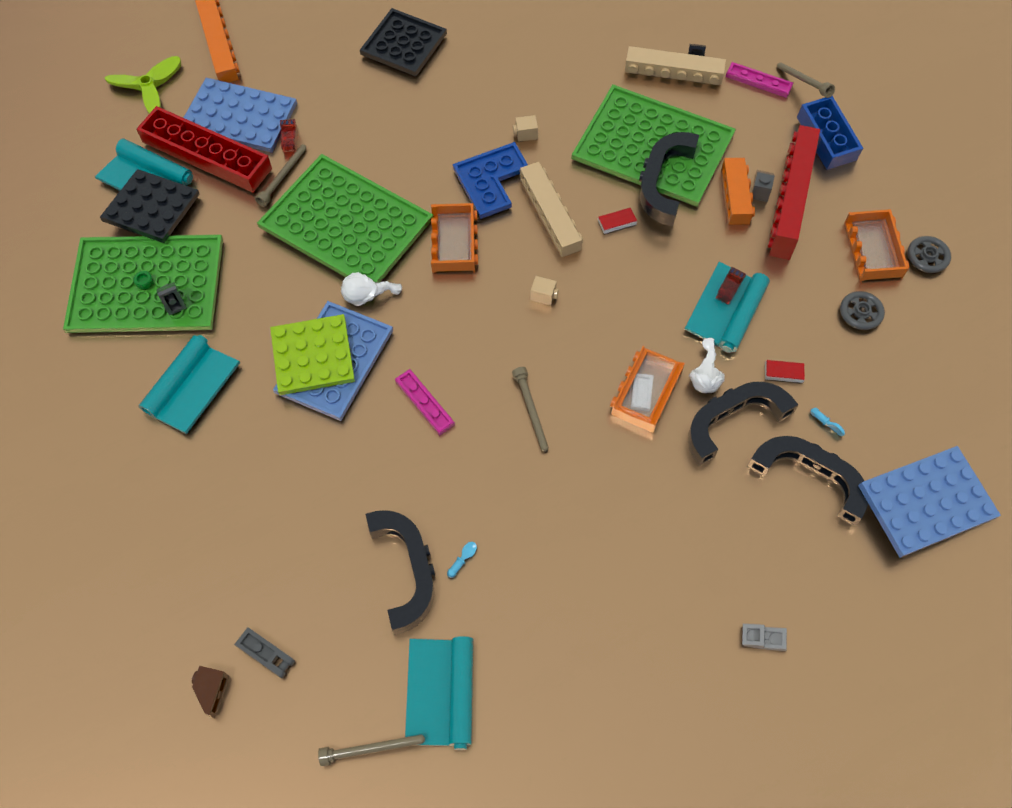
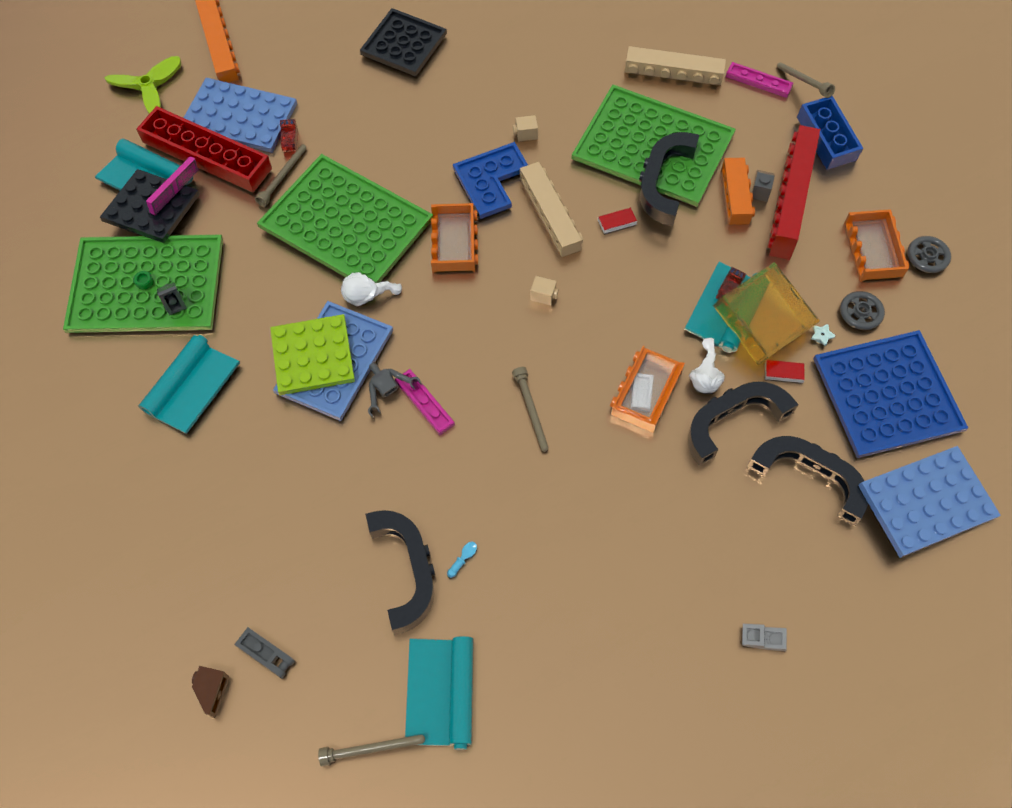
black tile [688,44,706,56] -> none
medium azure piece [810,408,845,437] -> none
none -> dark pink tile [146,156,198,215]
none -> dark grey piece [368,362,422,418]
none -> clear yellow tile [713,262,820,365]
none -> light aqua plate [811,324,835,346]
none -> blue plate [813,330,968,458]

